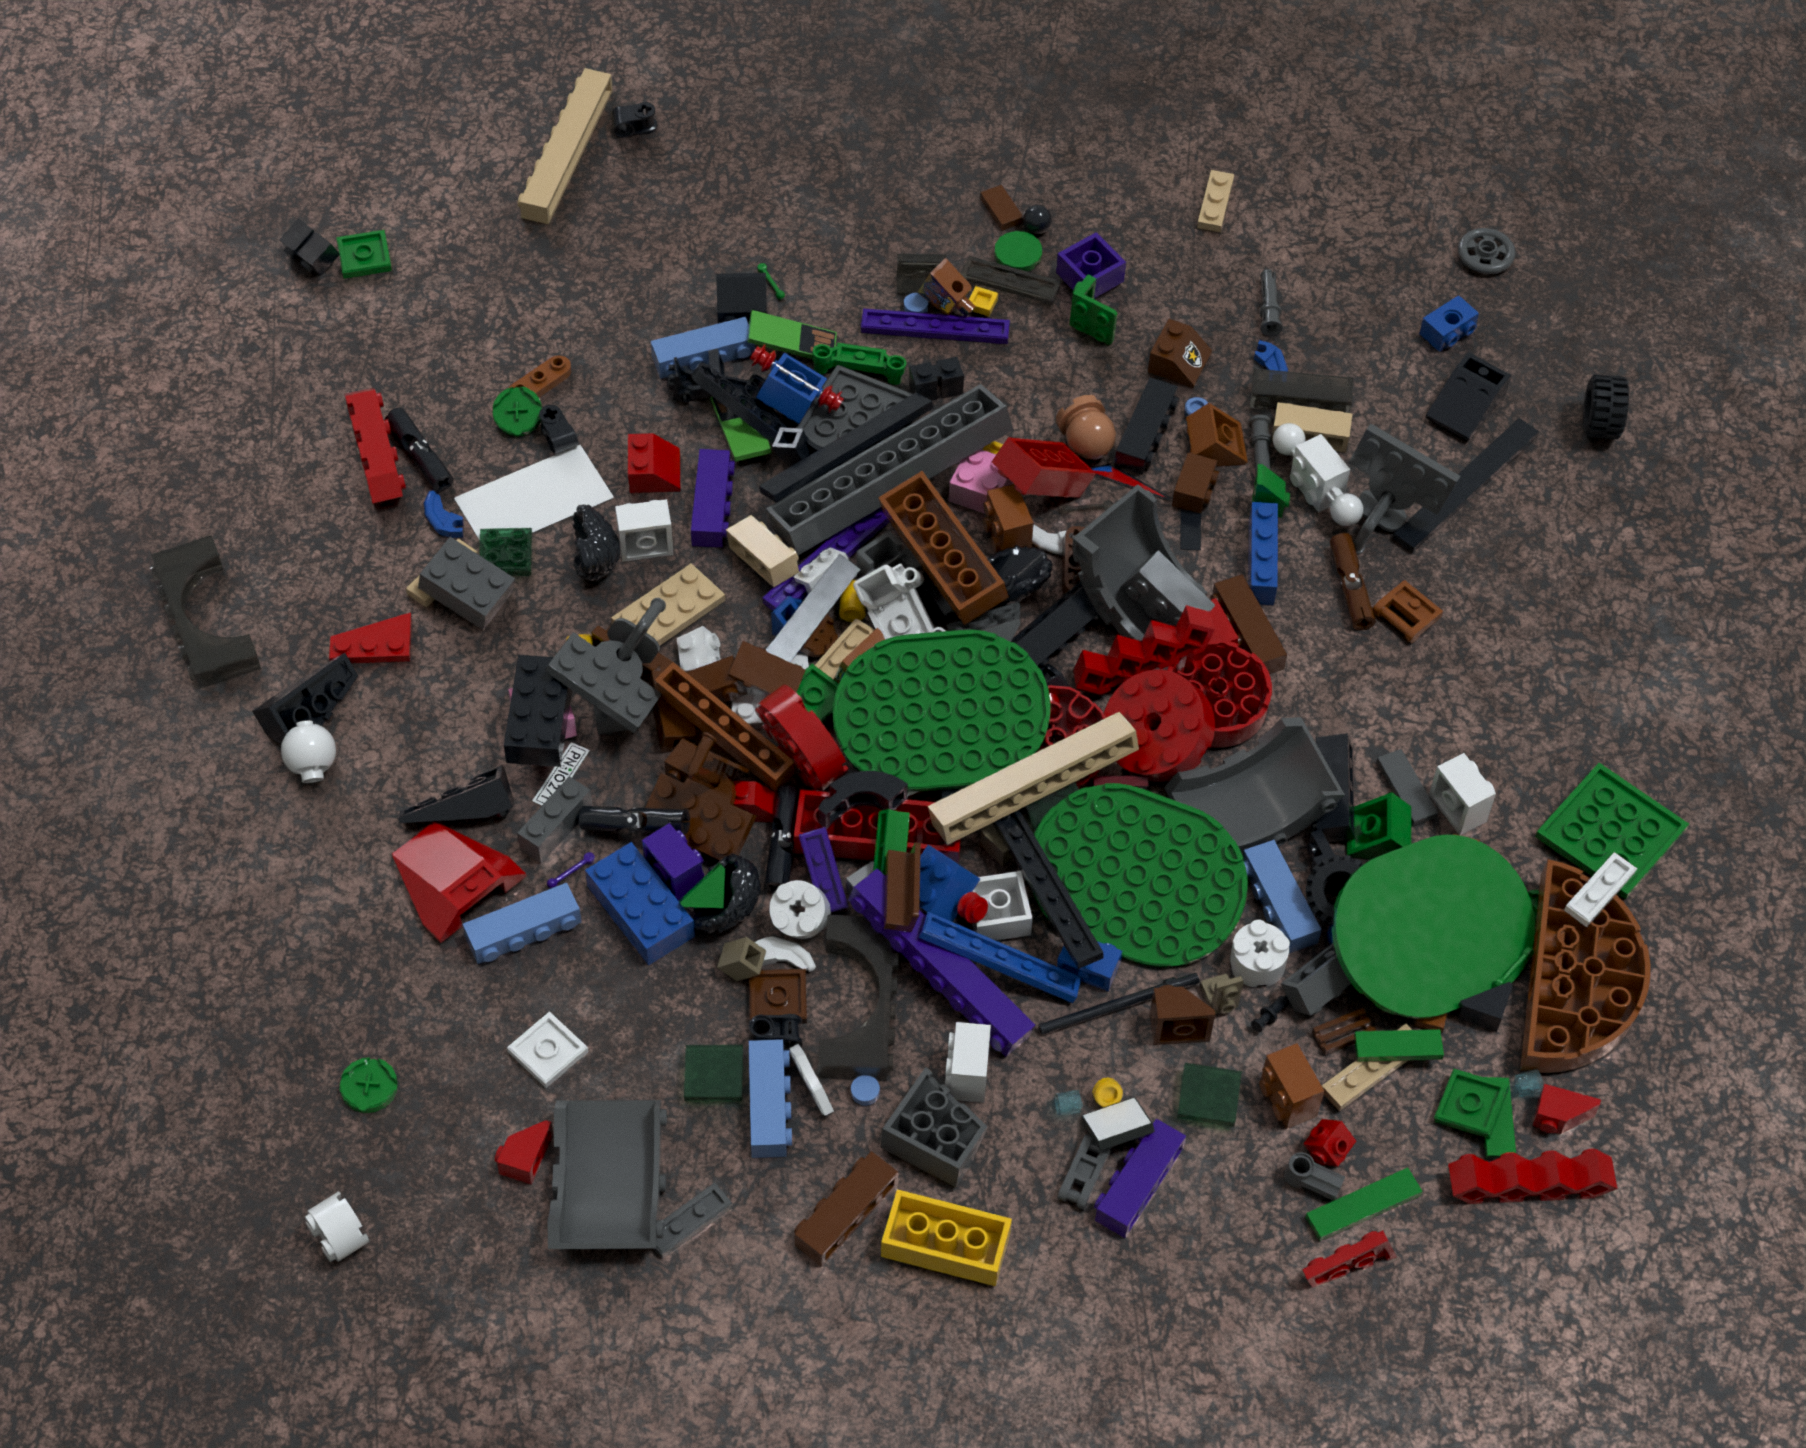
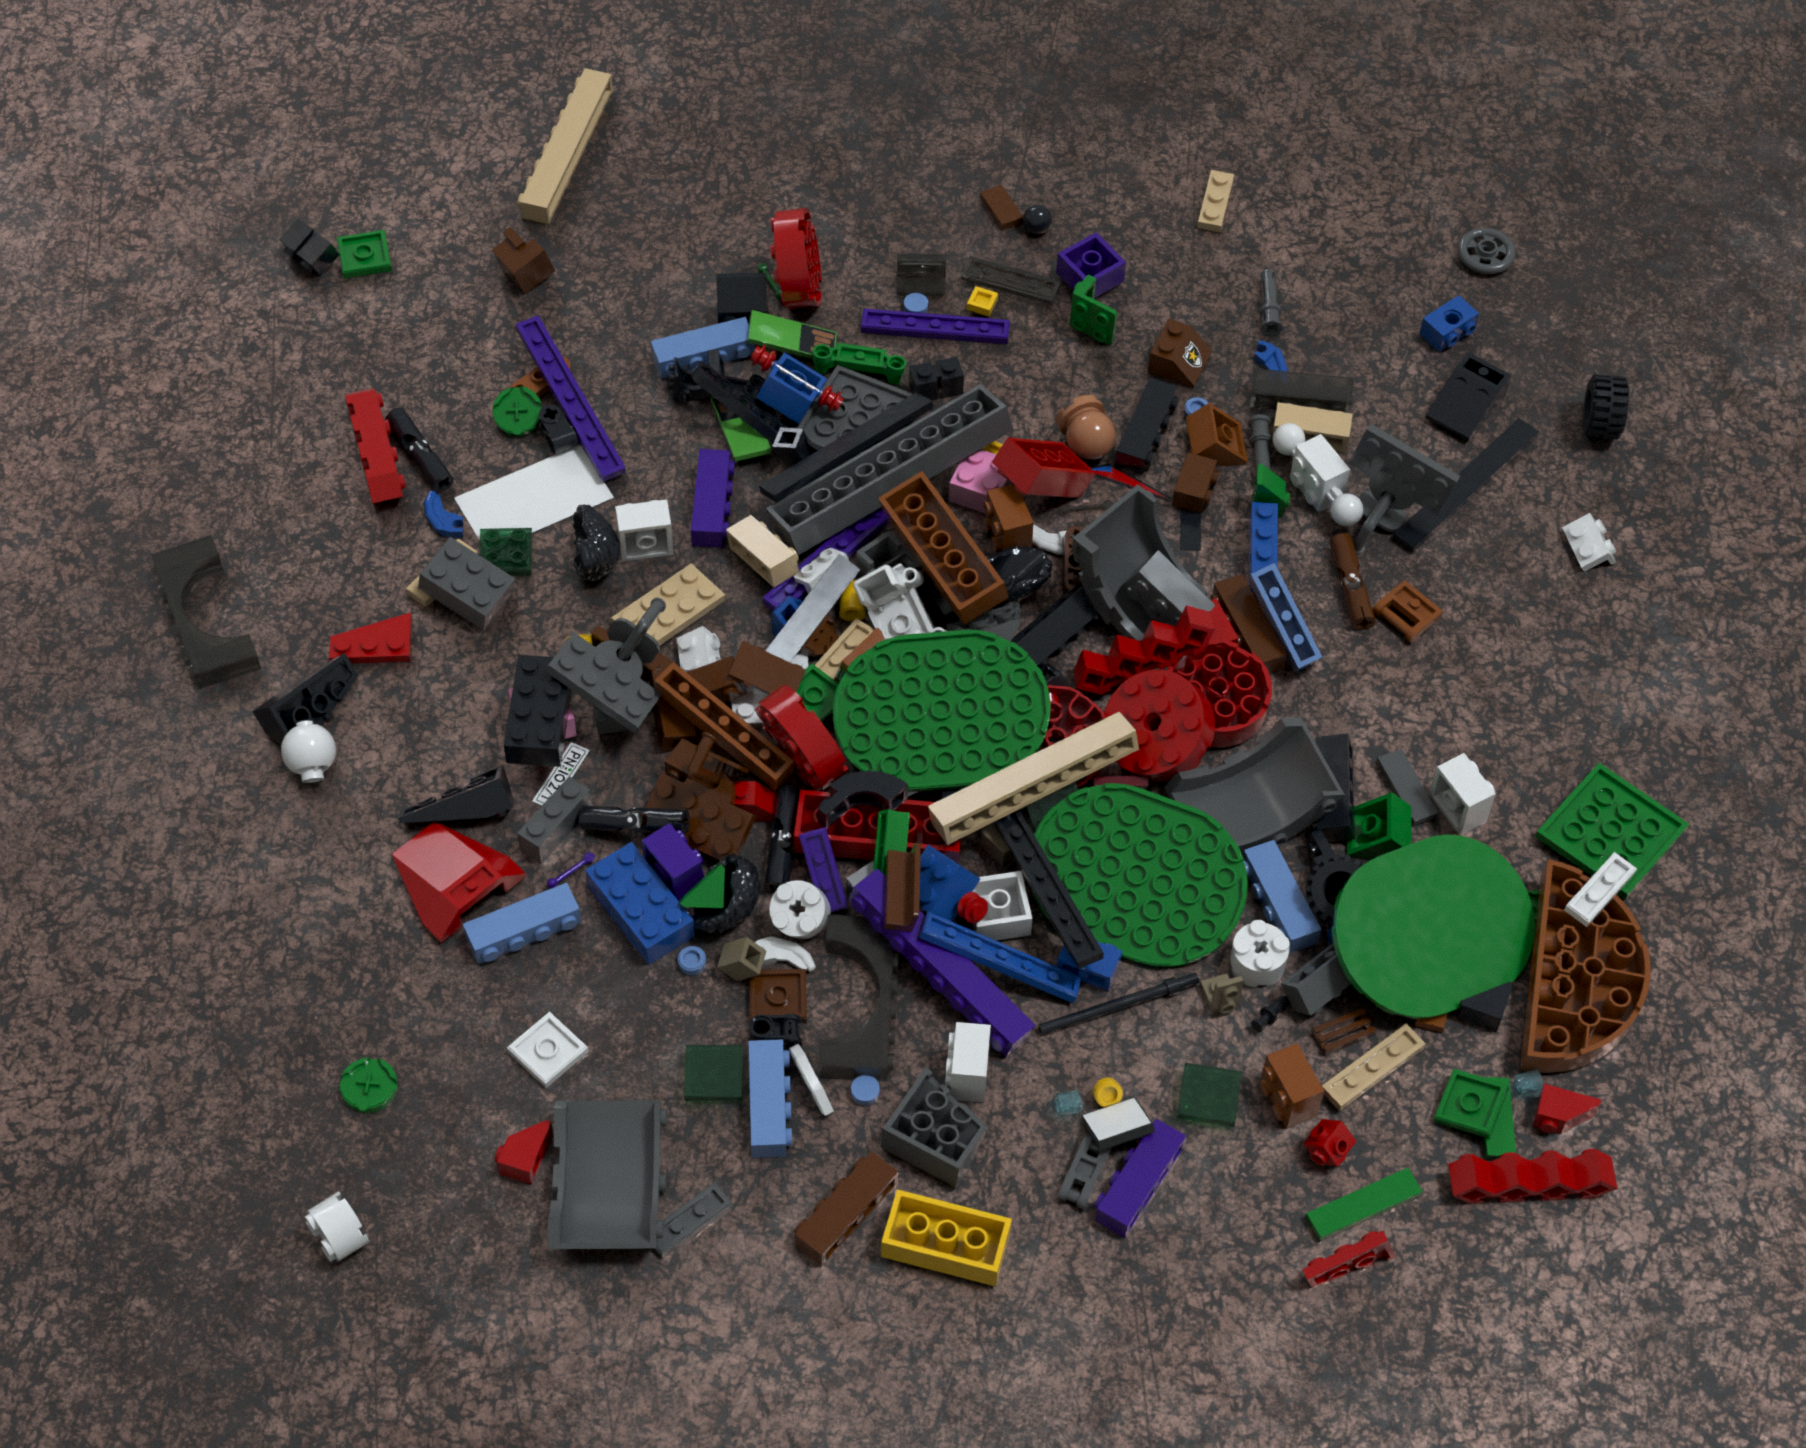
black piece [611,102,657,138] -> none
red slope [628,433,681,493] -> none
dark orange torso [917,258,976,317] -> none
green tile [994,231,1042,273] -> none
reddish brown slope [1149,985,1215,1045] -> none
dark grey piece [1284,1152,1345,1201] -> none
green tile [1354,1029,1444,1062] -> none
green hinge [1494,947,1534,987] -> none
none -> reddish brown plate [492,227,555,294]
none -> dark purple plate [516,316,626,482]
none -> medium blue tile [678,946,706,975]
none -> red brick [770,207,822,310]
none -> medium blue brick [1248,563,1322,673]
none -> white bracket [1562,513,1616,572]

